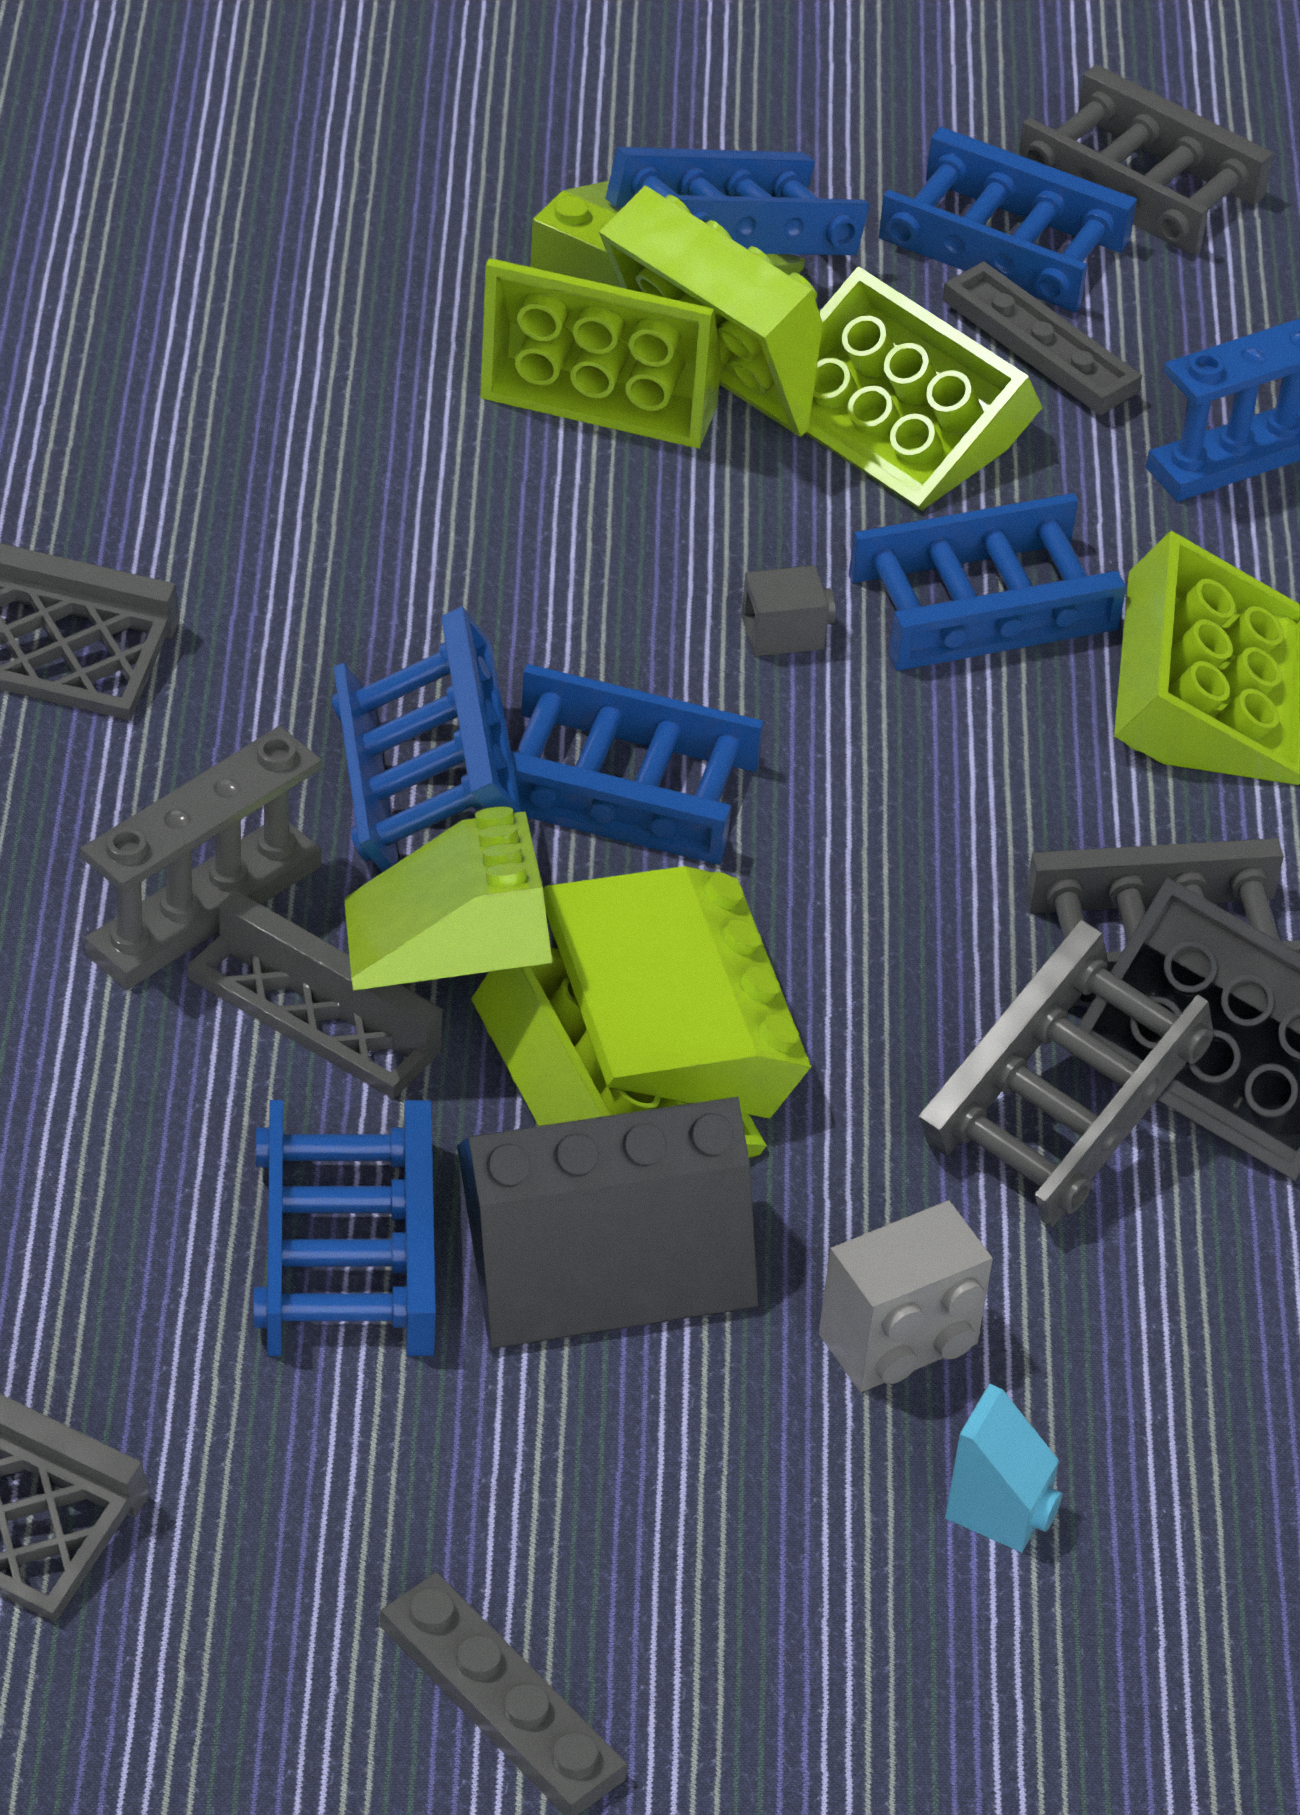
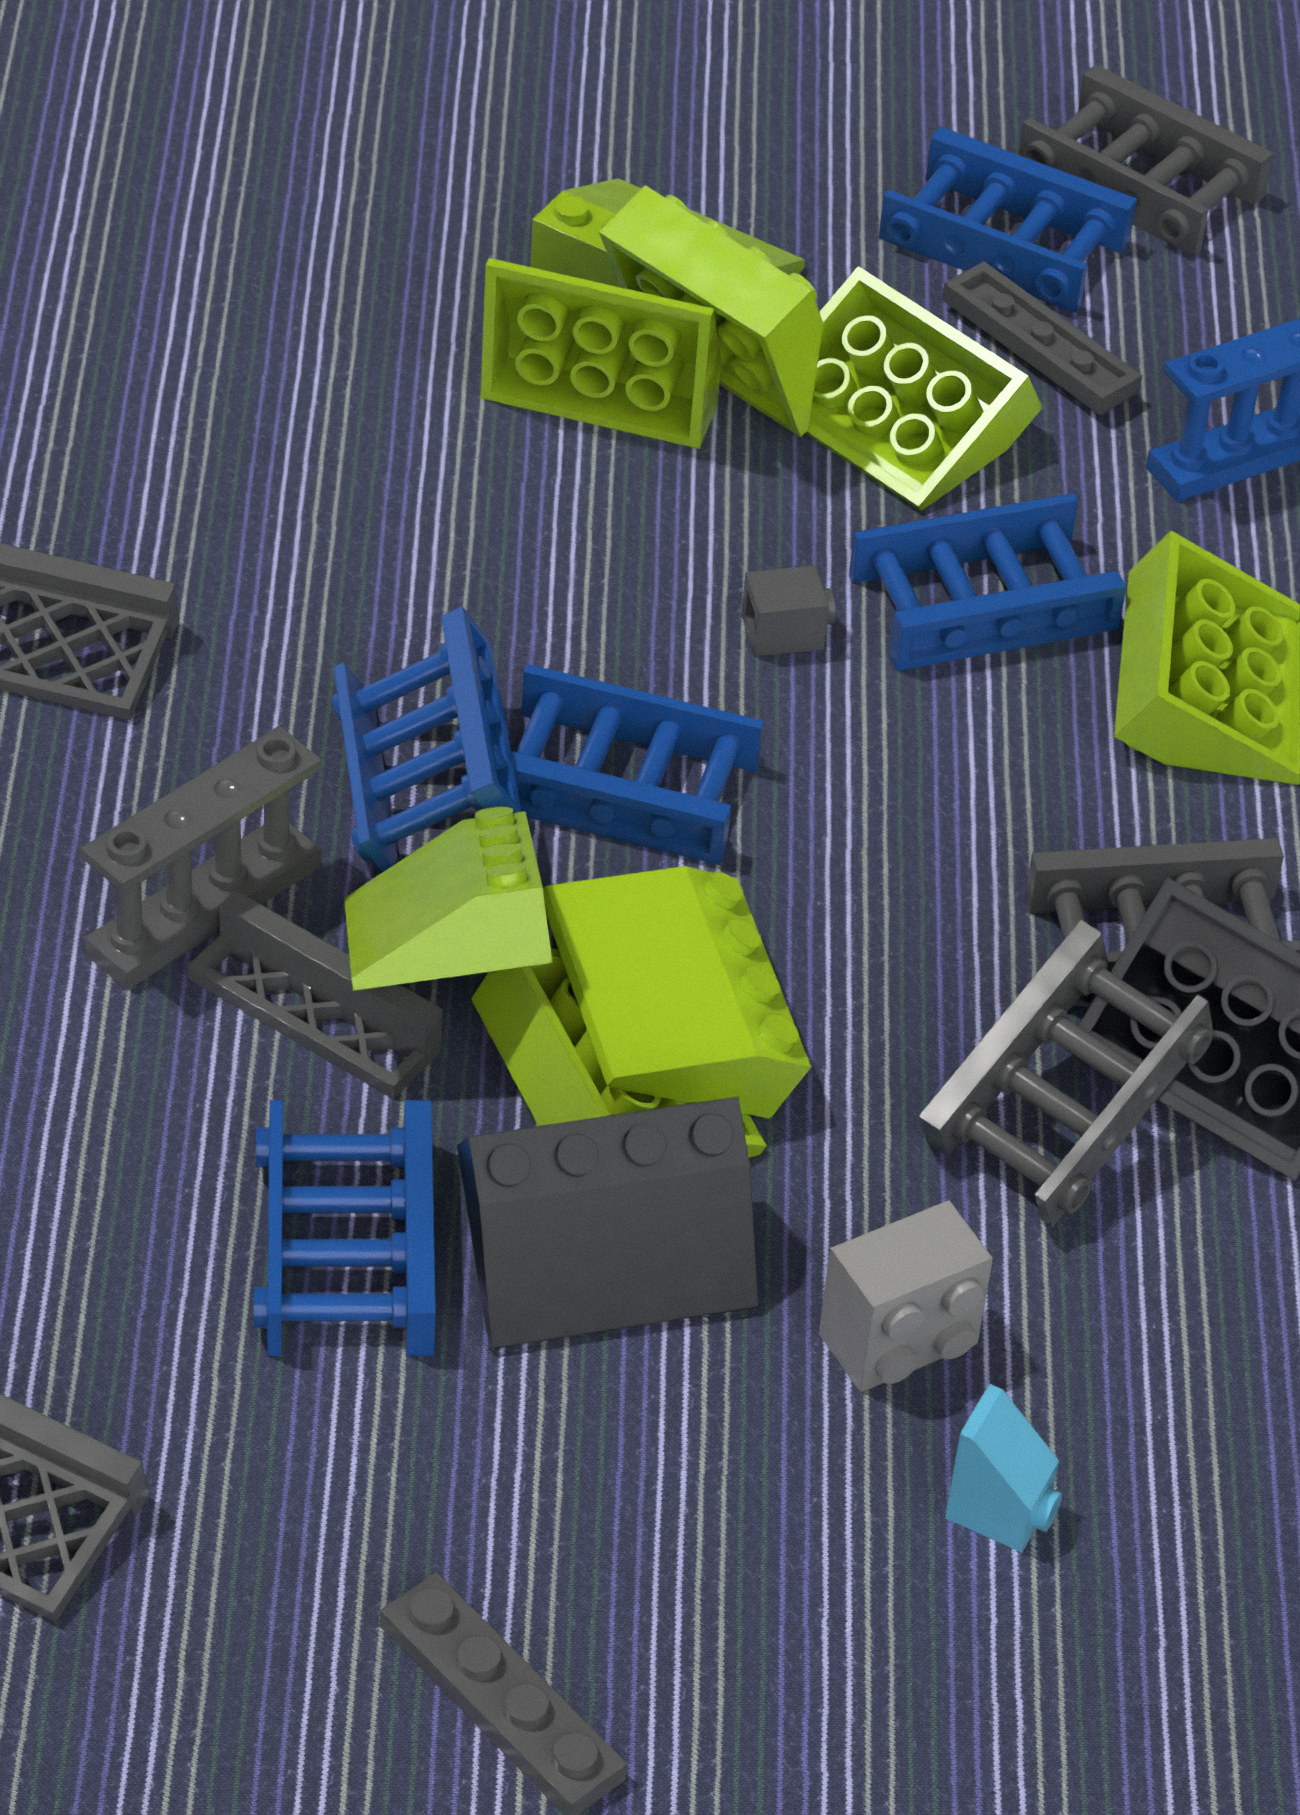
blue fence [605,147,870,256] -> none

